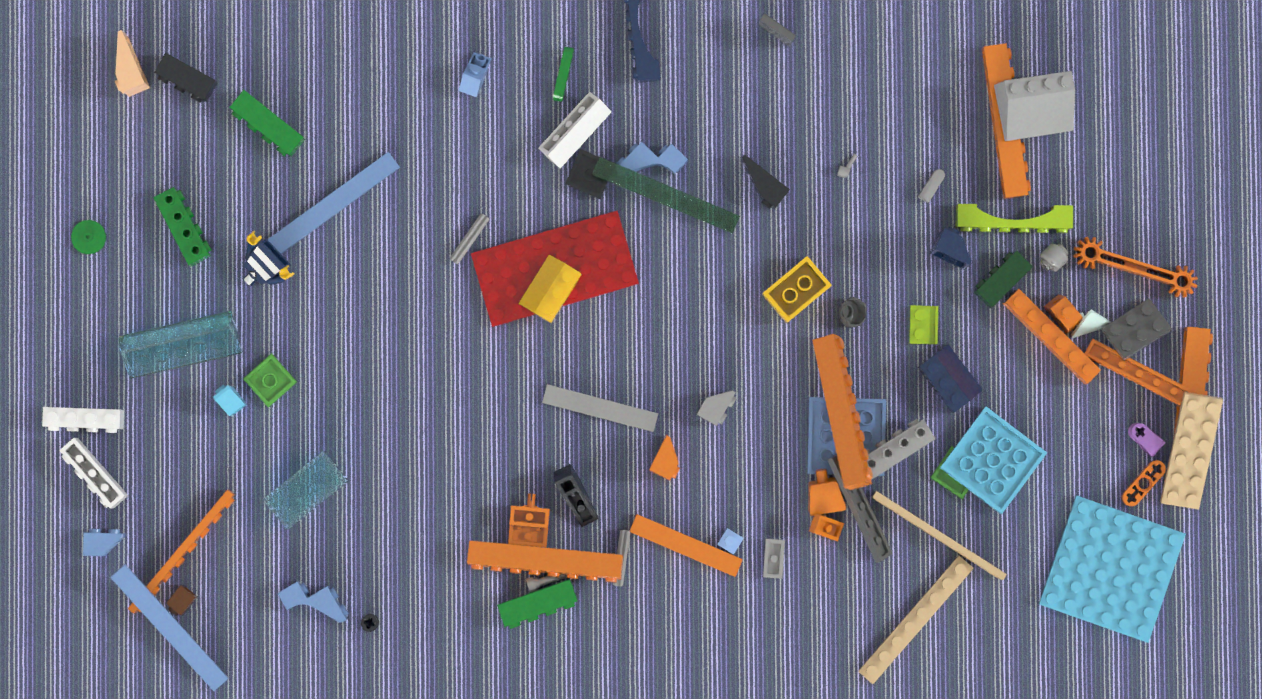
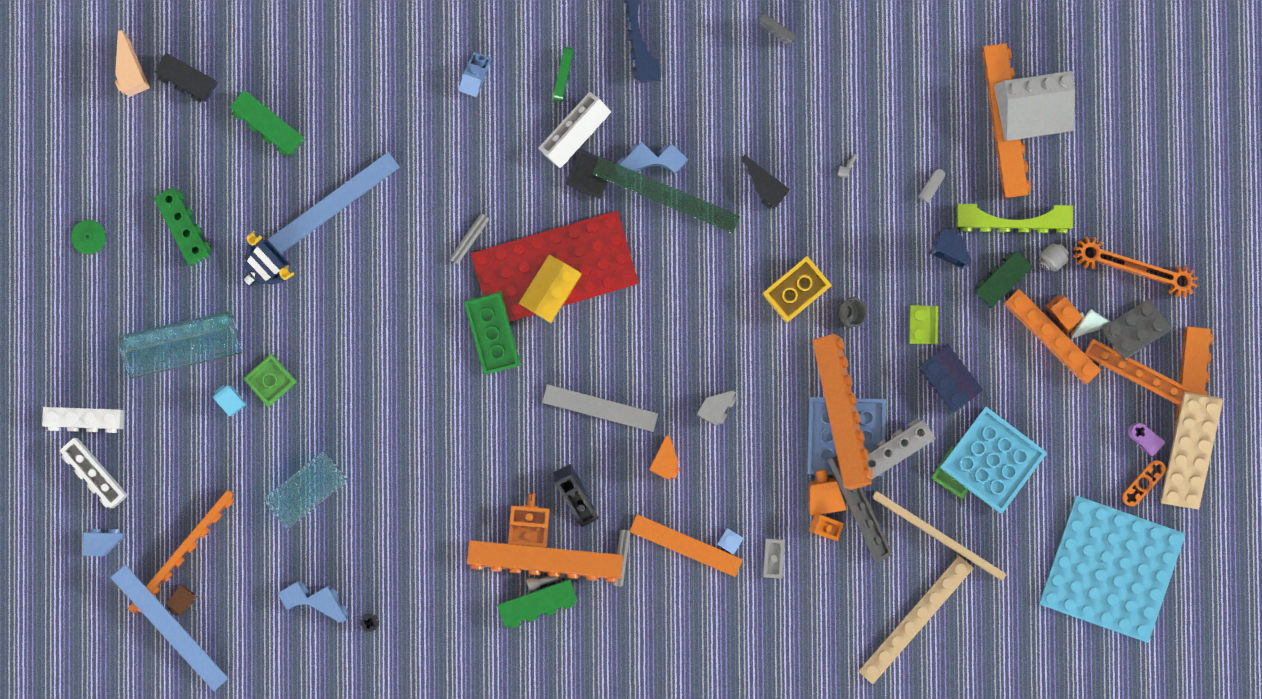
none -> green tile [464,291,521,375]

